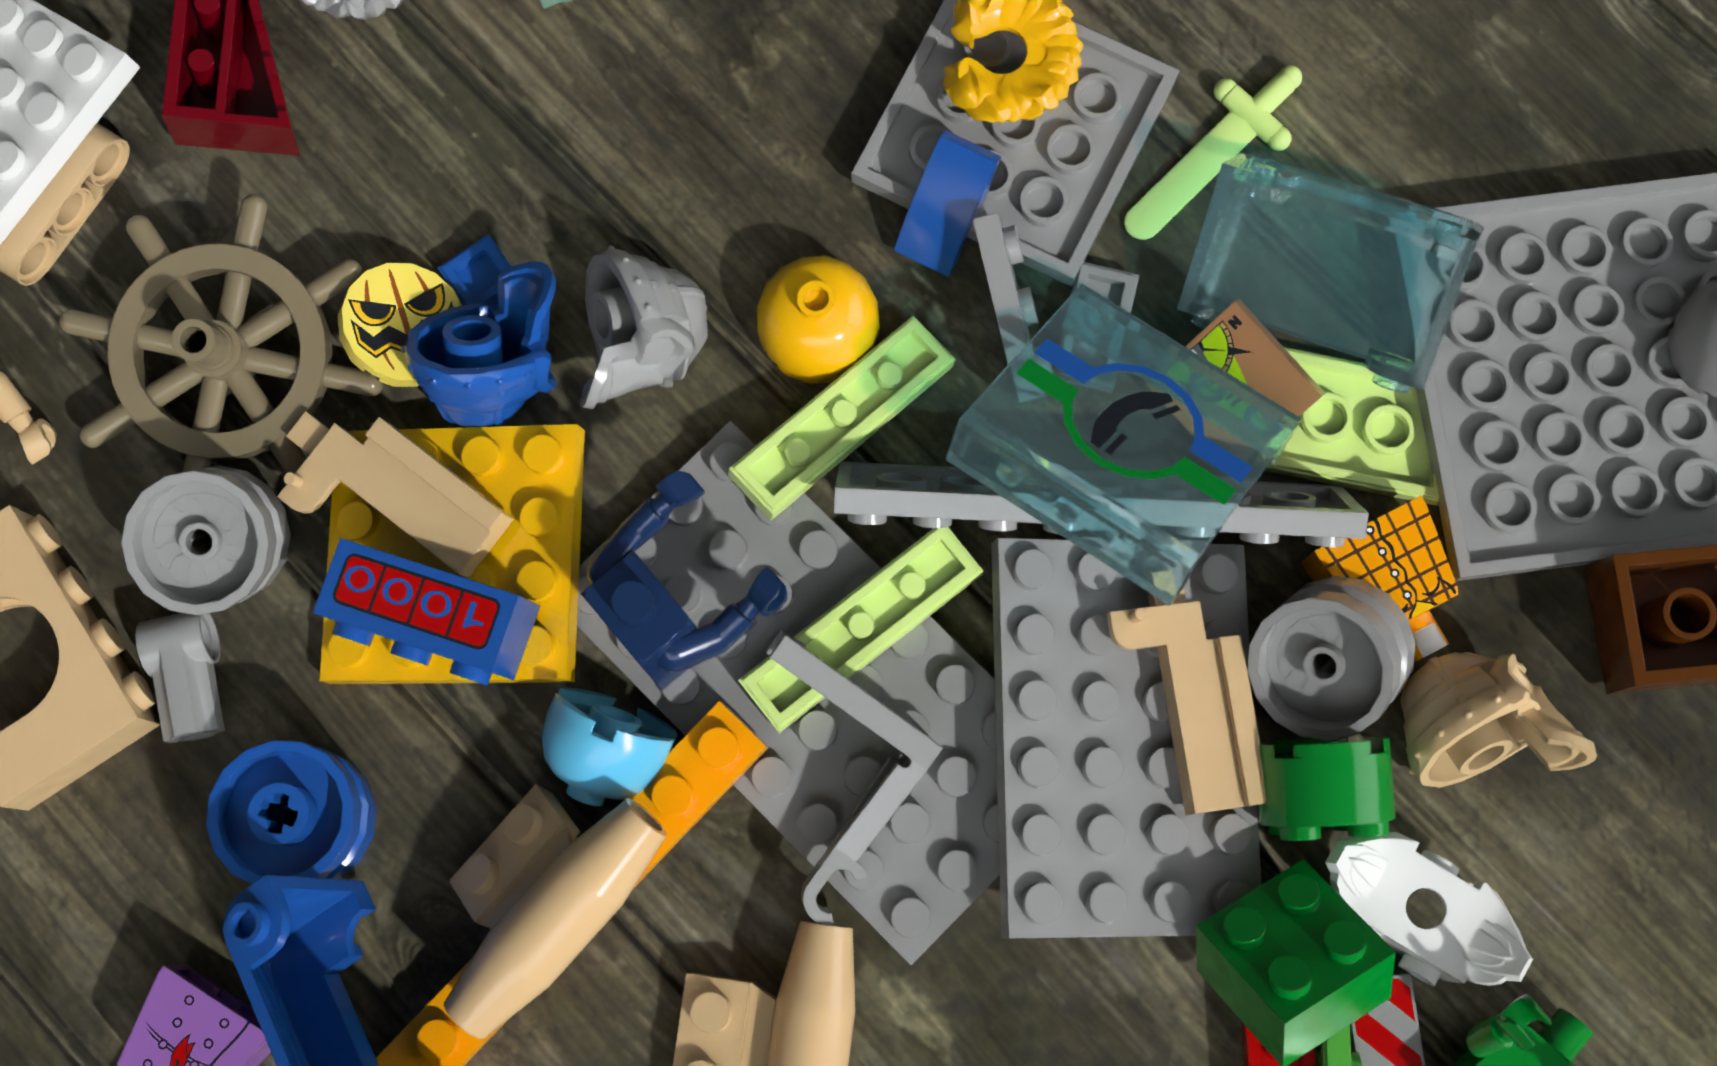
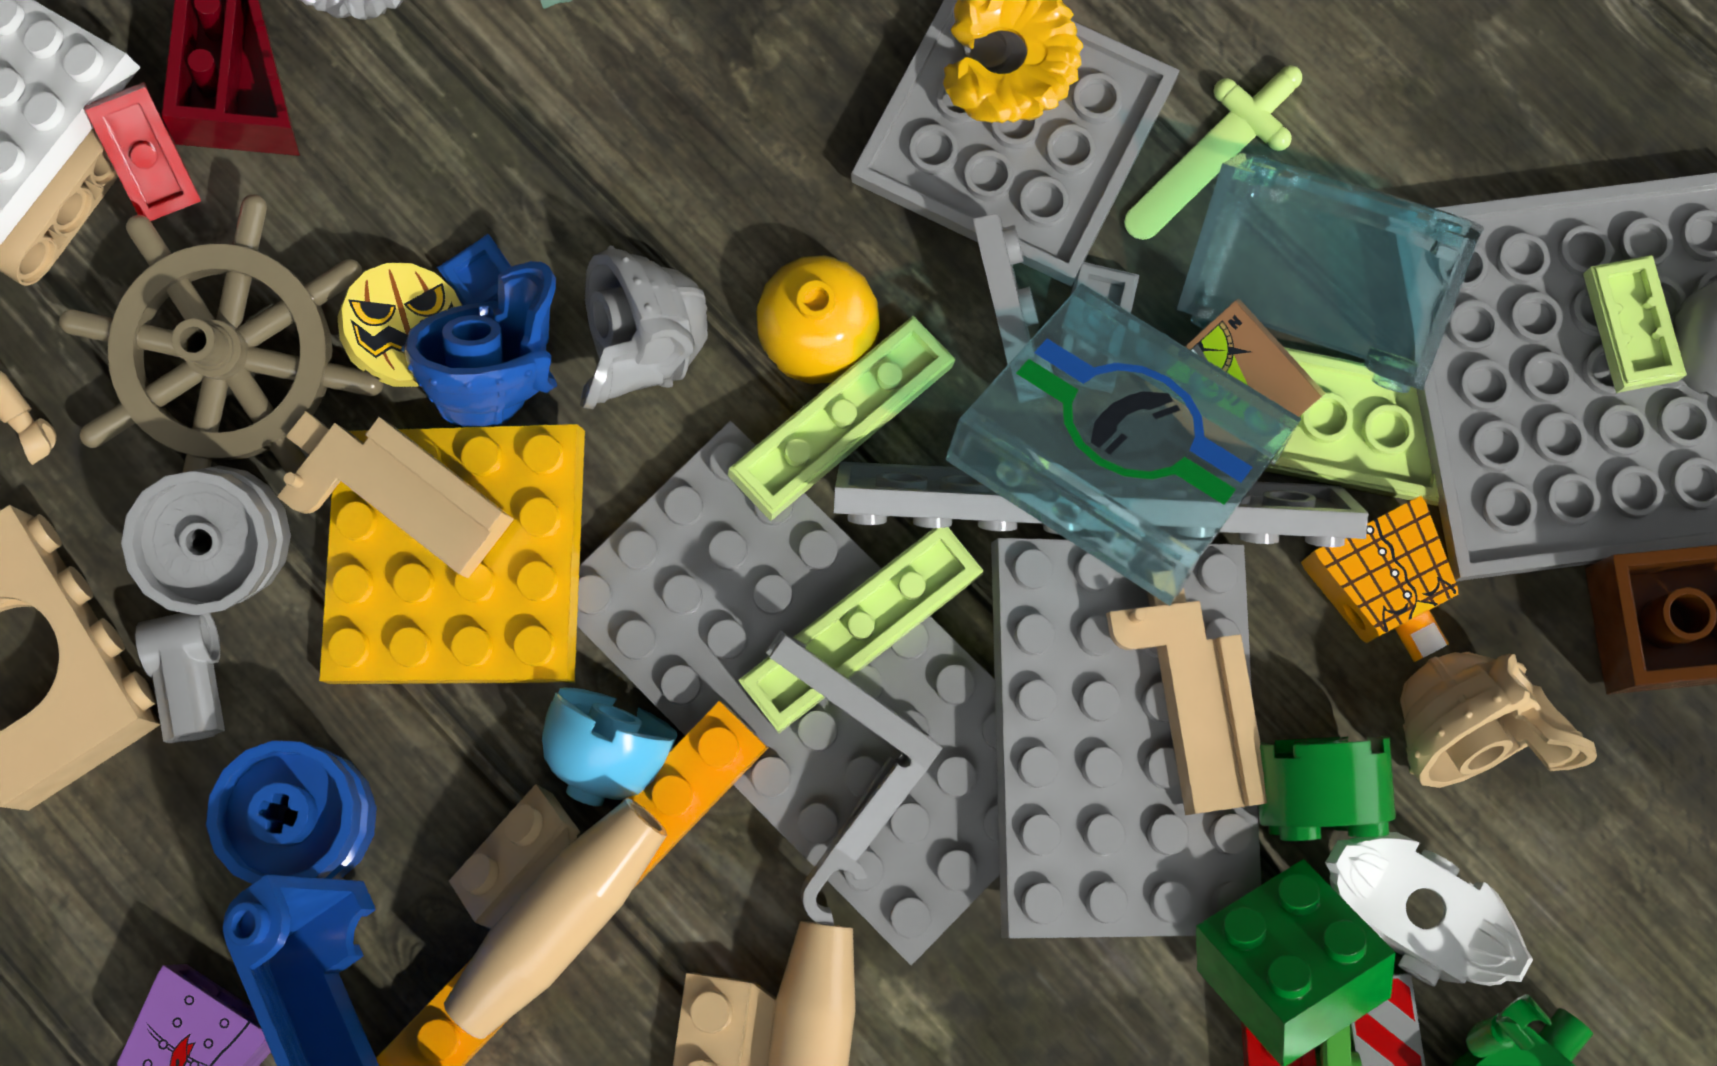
blue brick [313,538,540,686] -> none
dark blue torso [581,471,788,691] -> none
blue slope [894,130,1001,277] -> none
light grey wheel [1248,576,1416,741] -> none
none -> plate [85,82,201,221]
none -> yellowish green plate [1583,255,1687,393]

